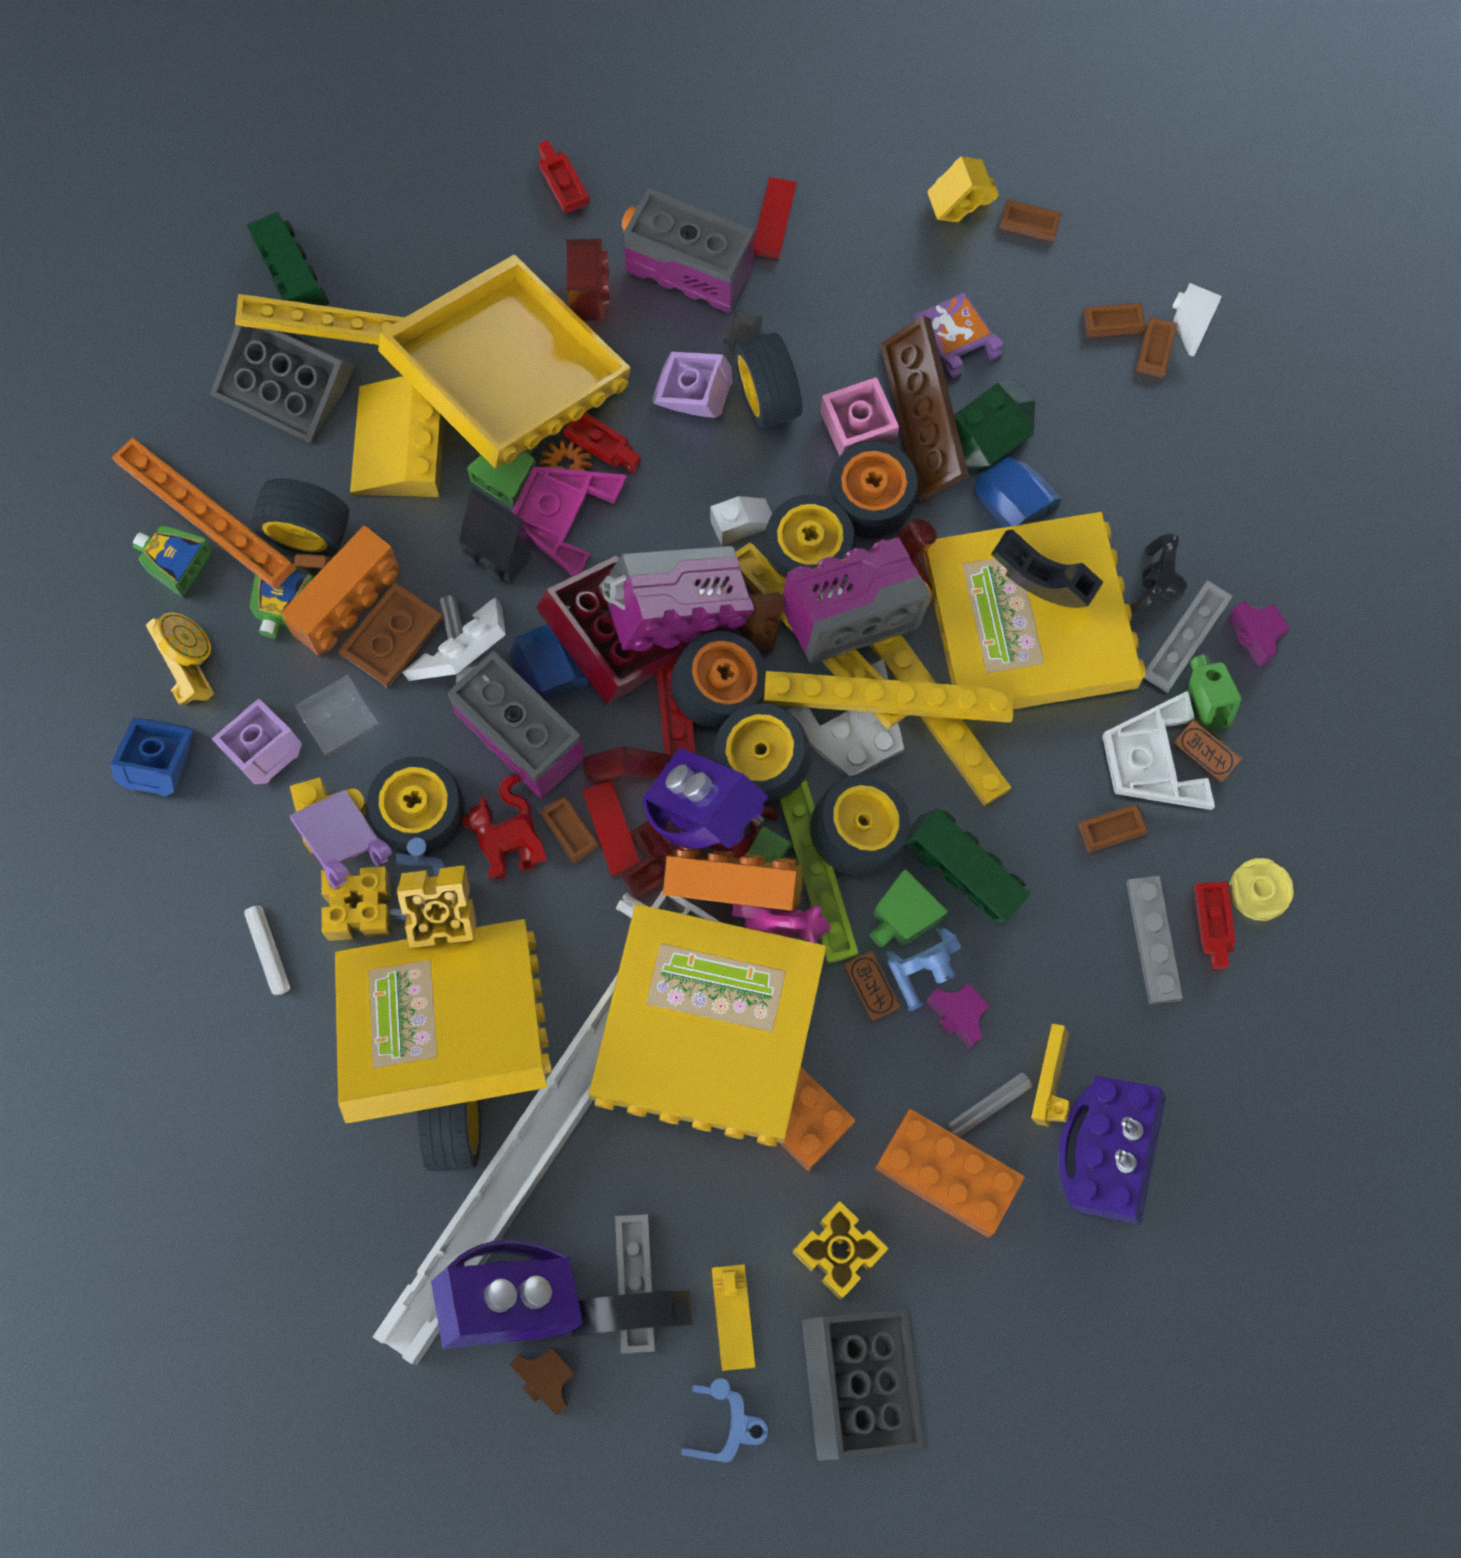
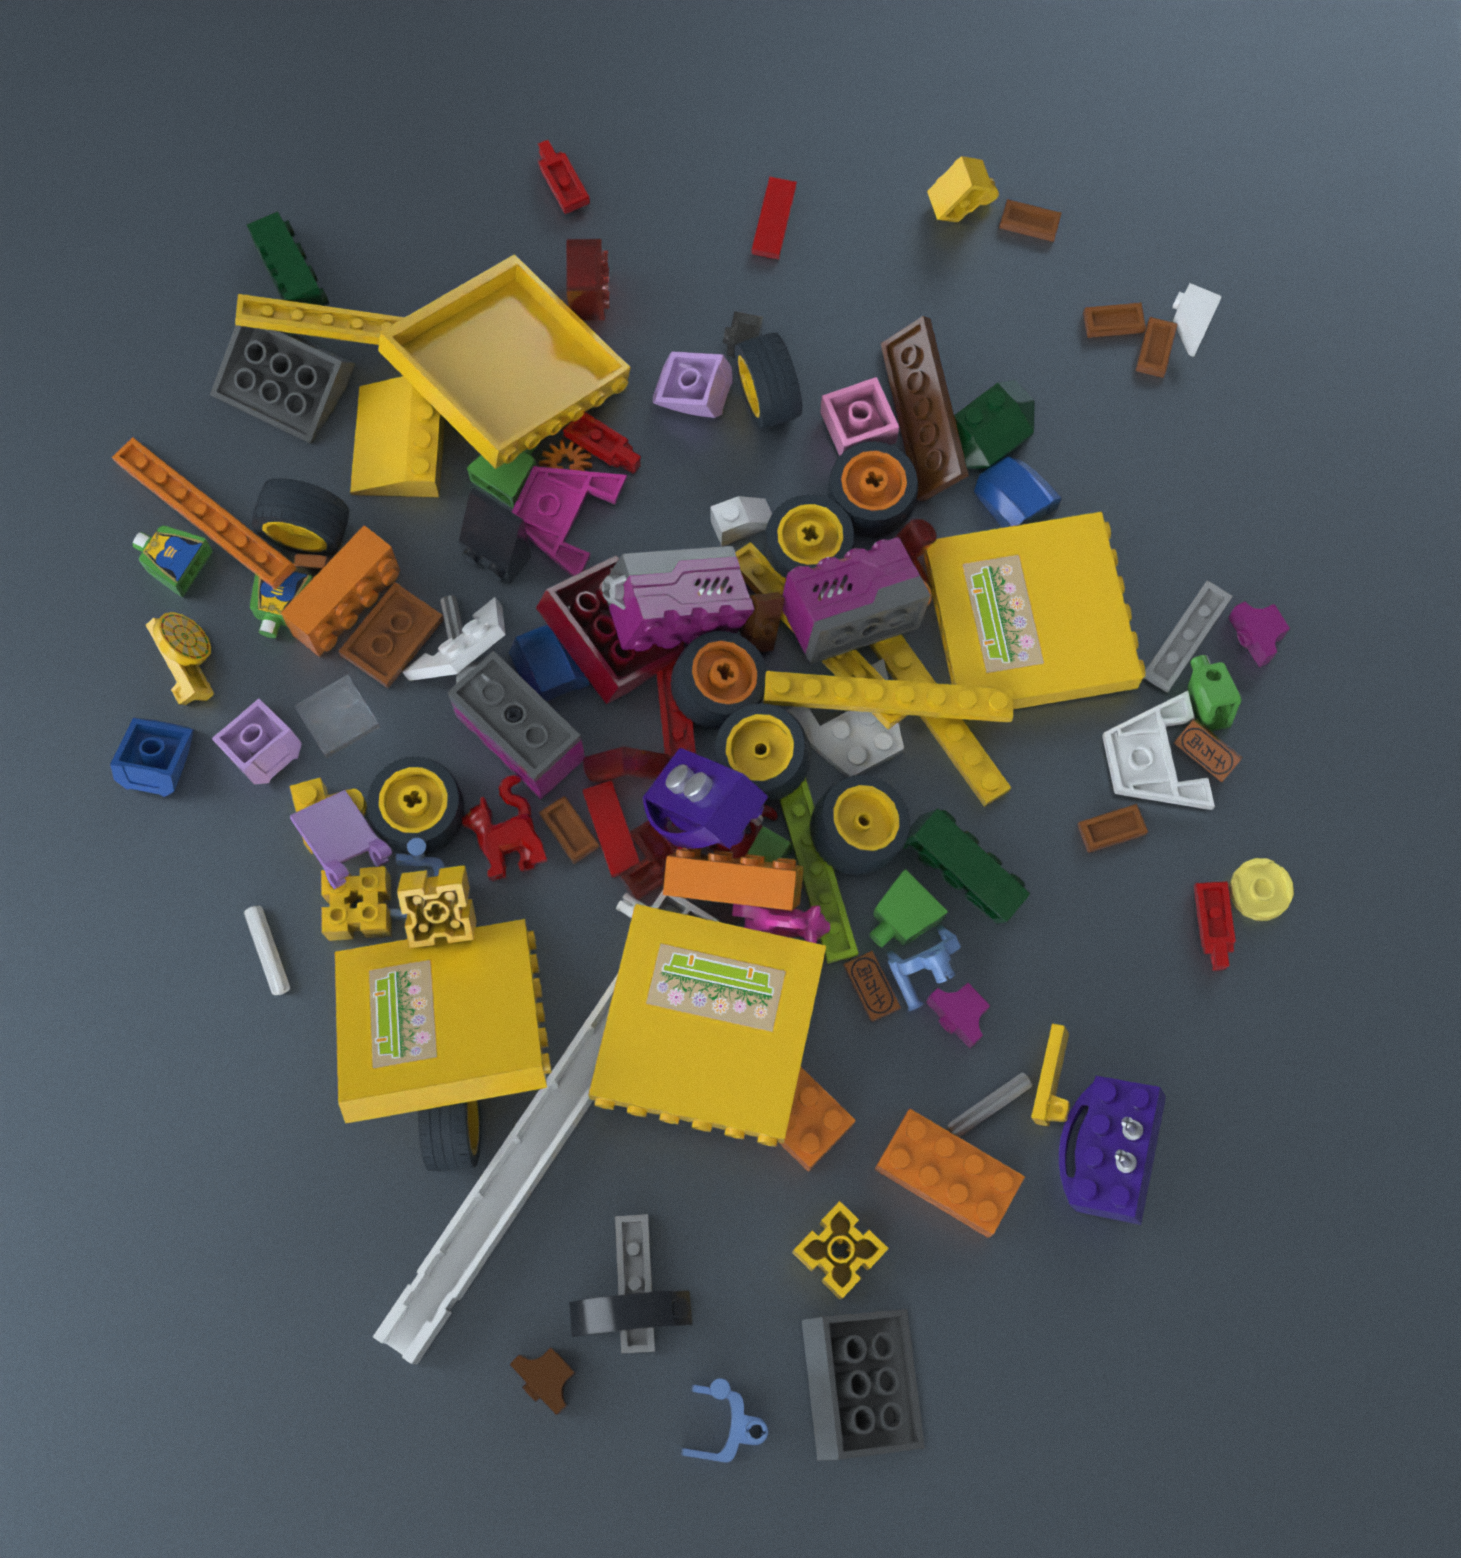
dark purple piece [431,1240,583,1349] -> none
dark grey piece [622,188,755,314] -> none
yellow hinge [712,1264,755,1371] -> none
flag [914,293,1004,380] -> none
black arch [991,529,1103,608] -> none
black piece [1124,533,1187,614] -> none
light grey plate [1126,876,1183,1005] -> none

